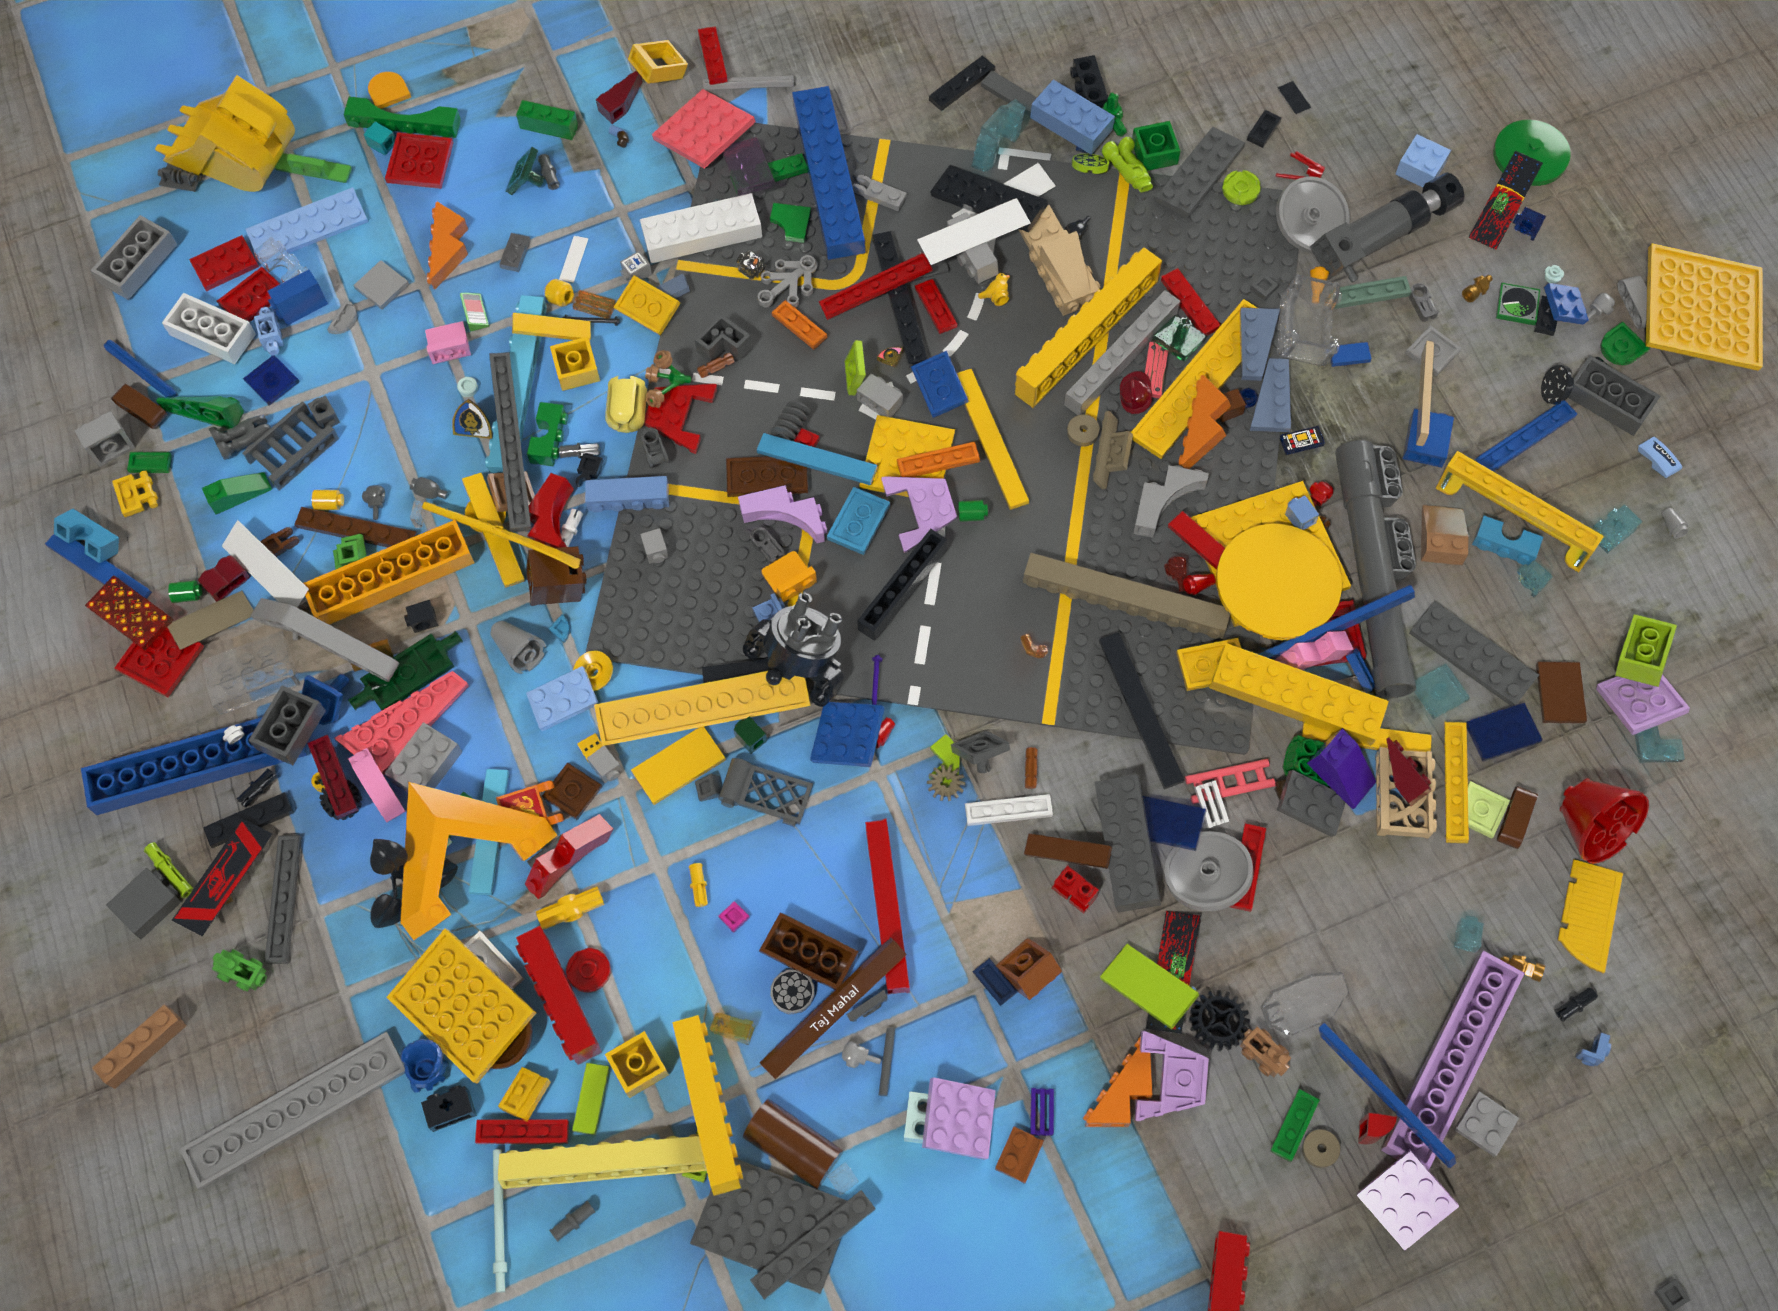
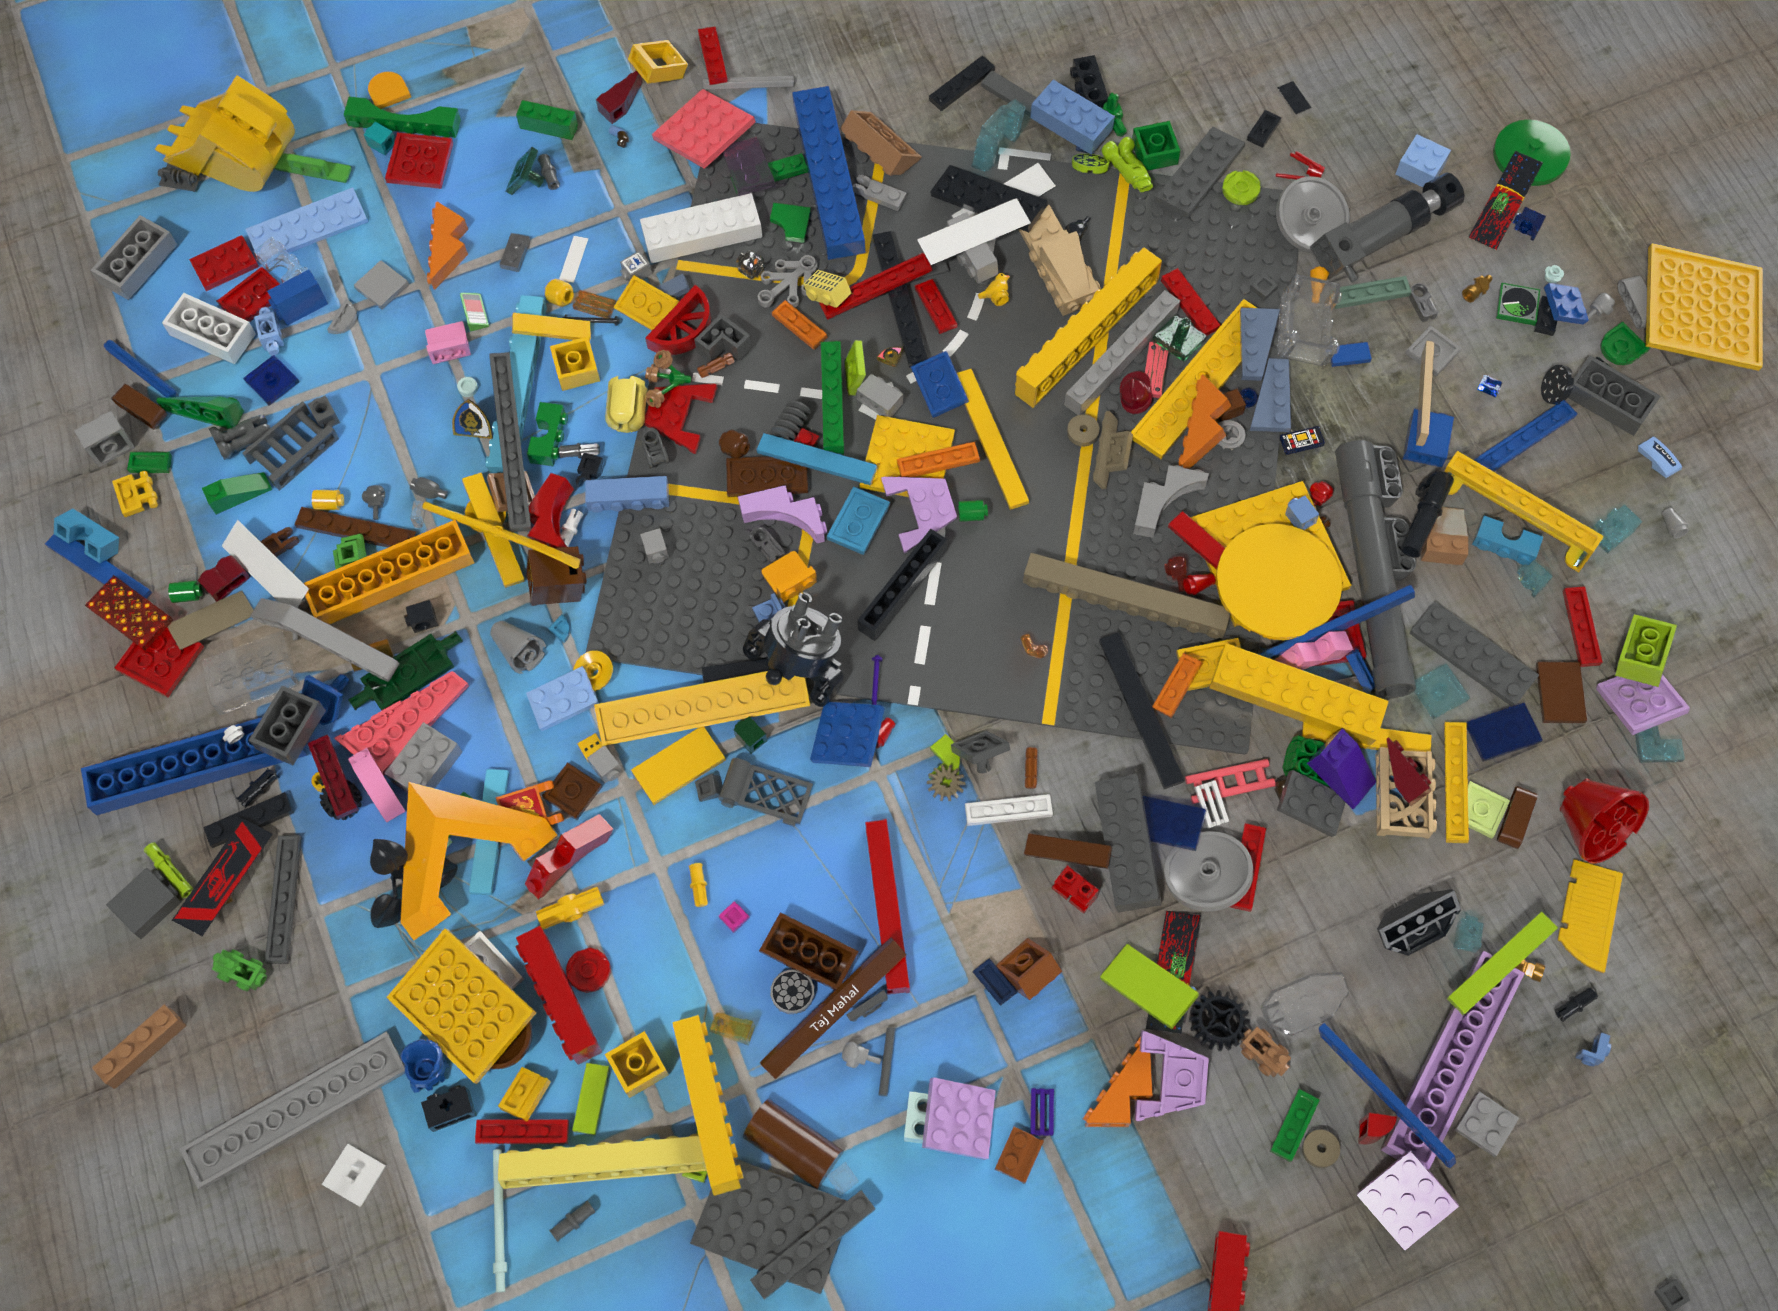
none -> white piece [322,1144,386,1207]
none -> red window [645,285,711,355]
none -> reddish brown head [719,429,750,458]
none -> light yellow brick [803,270,851,308]
none -> green arch [821,341,844,456]
none -> medium nougat slope [840,110,922,176]
none -> orange tile [1152,653,1203,718]
none -> light grey gear [1217,420,1246,451]
none -> black wedge [1377,889,1461,956]
none -> black piece [1401,471,1454,558]
none -> lime tile [1447,912,1558,1015]
none -> clear blue tile [1477,375,1502,398]
none -> red plate [1562,586,1603,667]

